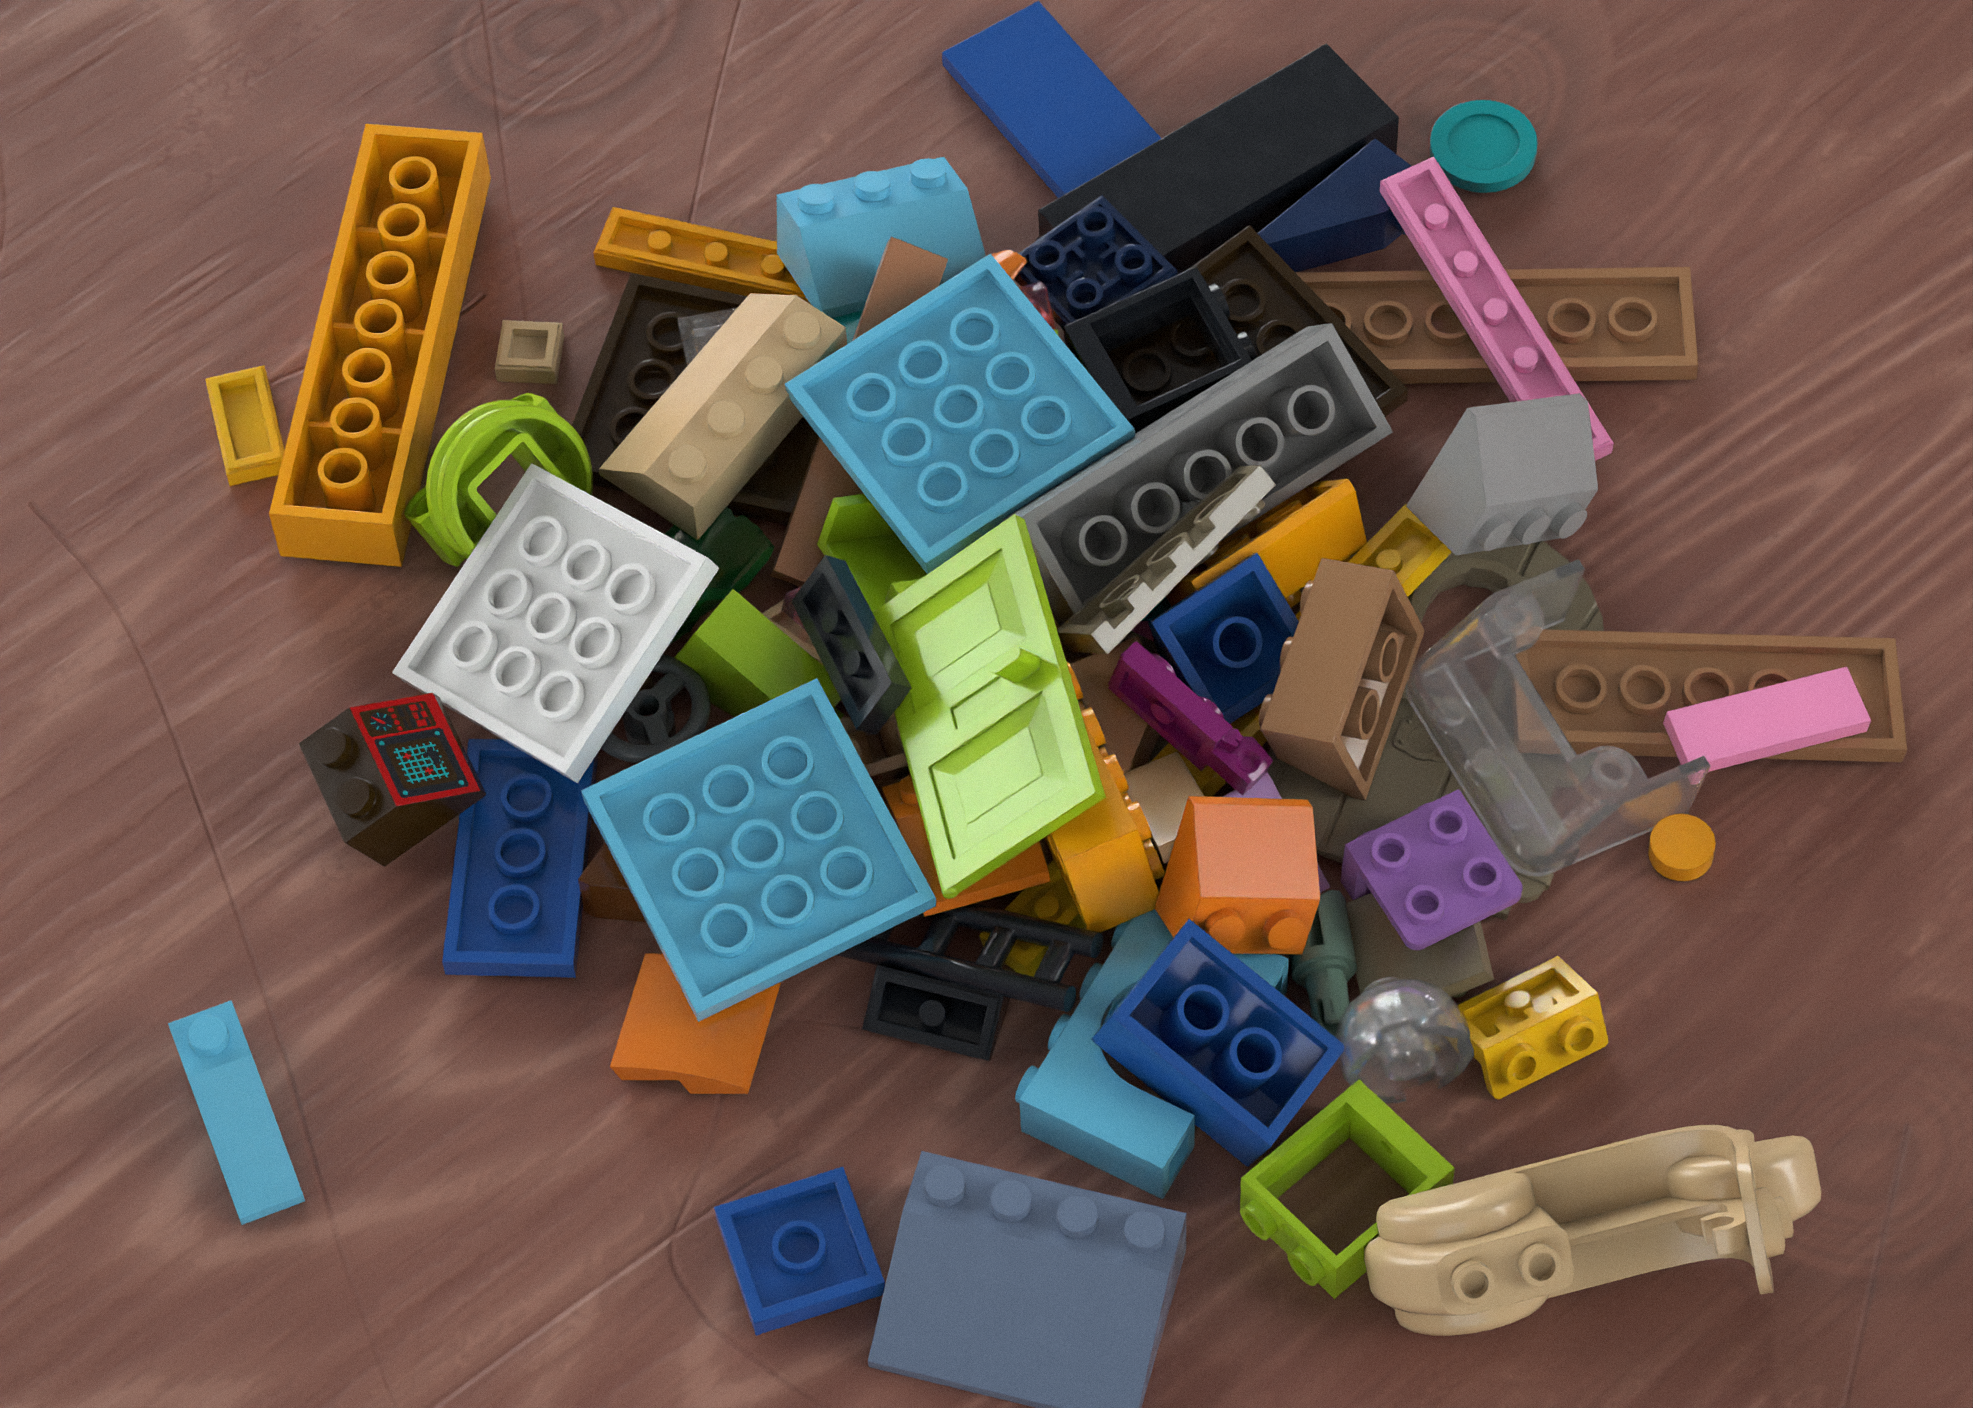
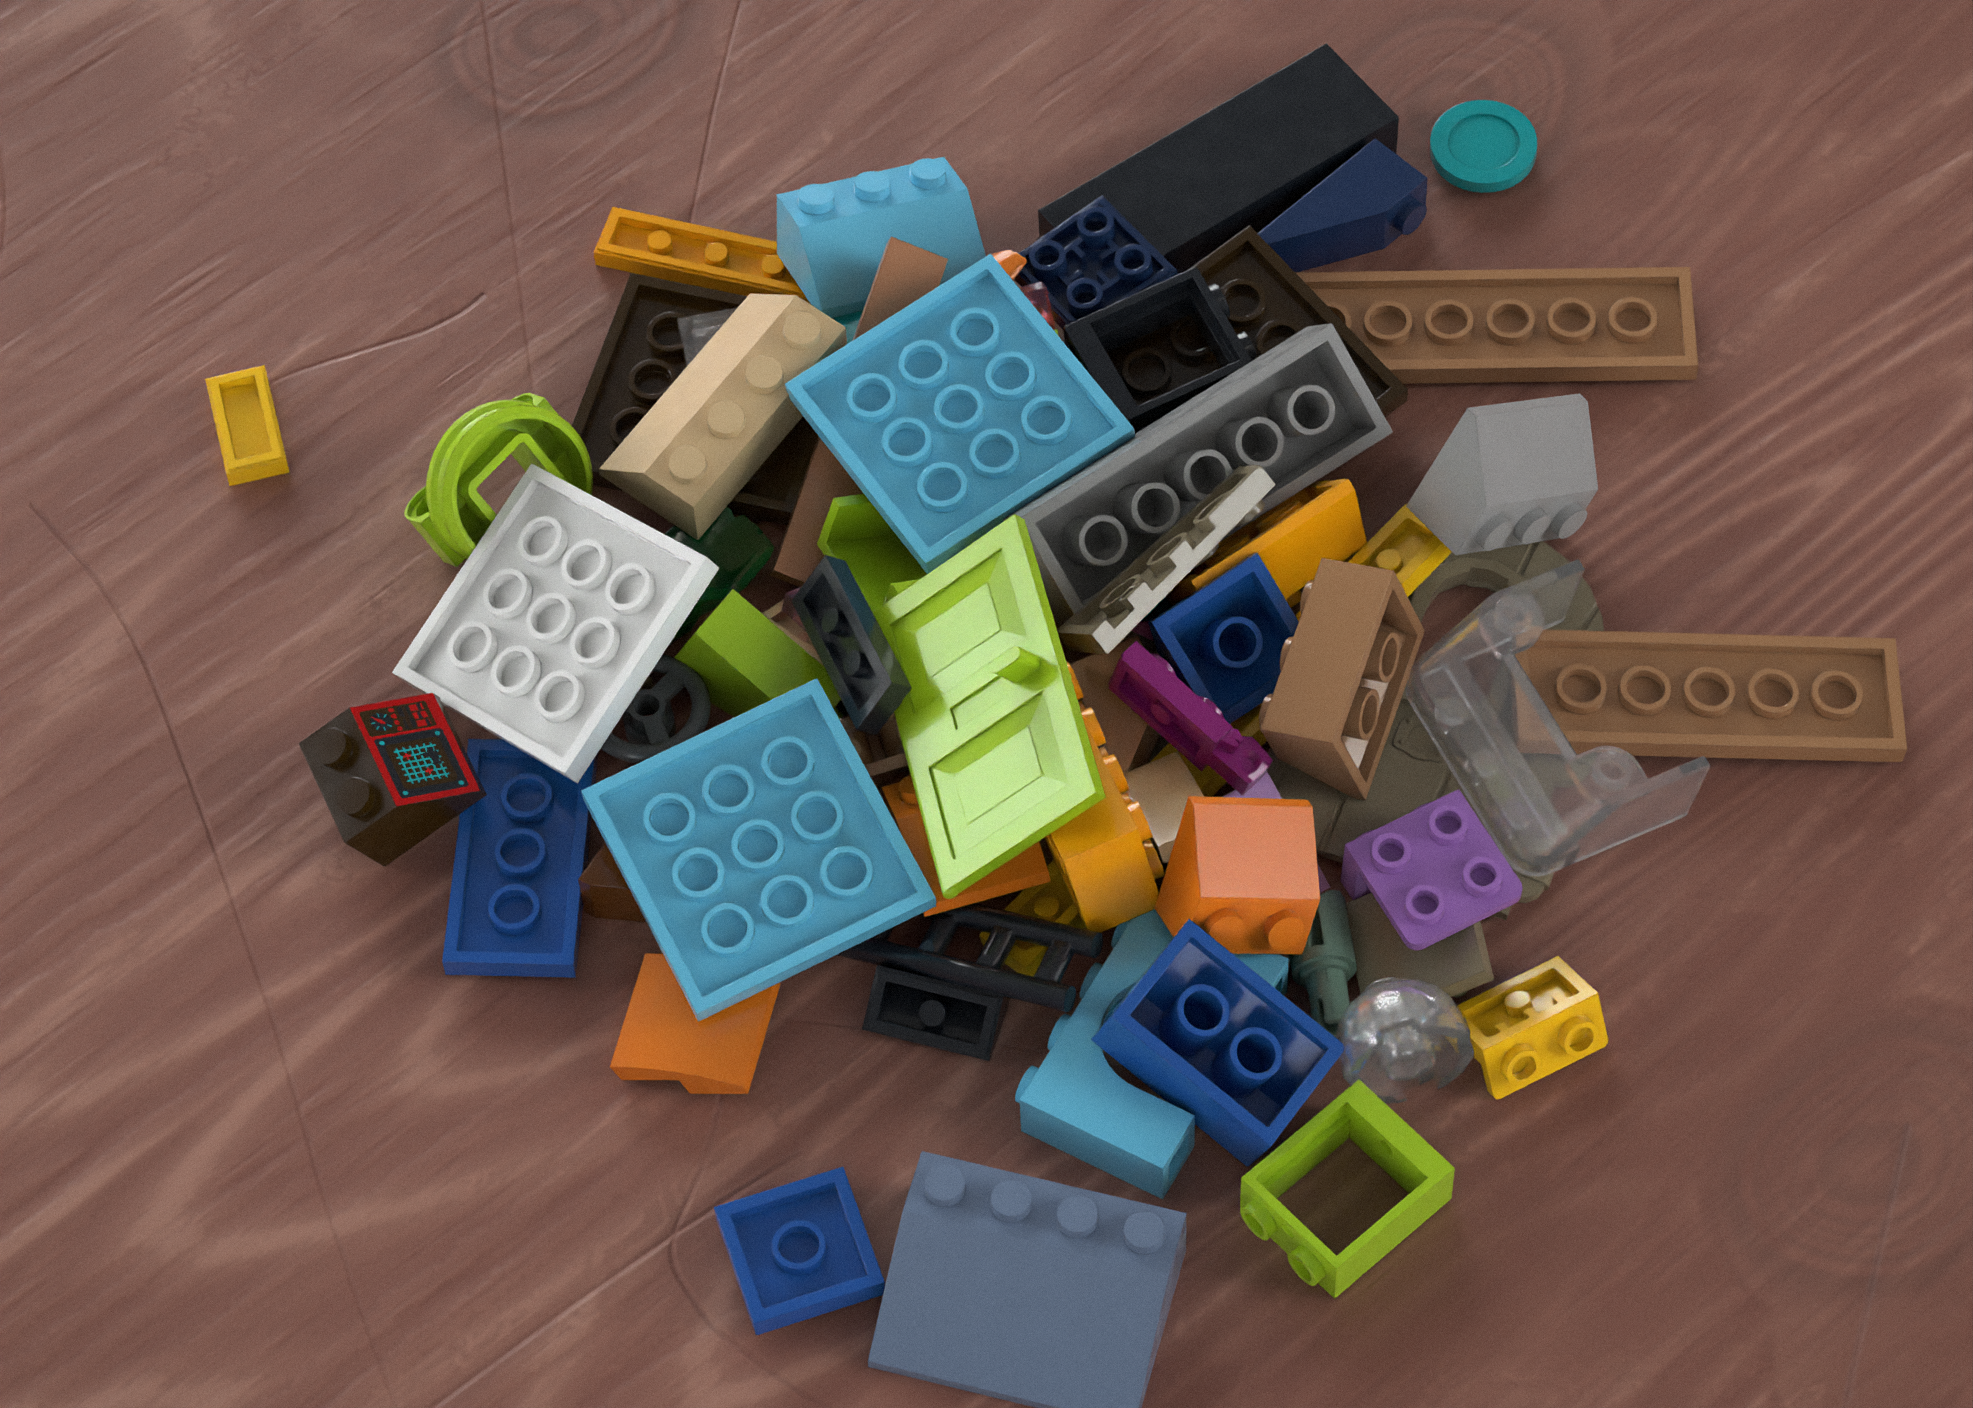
medium azure slope [168,1000,305,1225] -> none
light orange brick [269,124,491,567] -> none
tan tile [495,320,565,384] -> none
blue tile [942,1,1162,198] -> none
tan piece [1364,1125,1821,1336] -> none
bright pink tile [1380,156,1614,461] -> none
light orange tile [1648,814,1716,881] -> none
bright pink tile [1663,667,1871,777] -> none

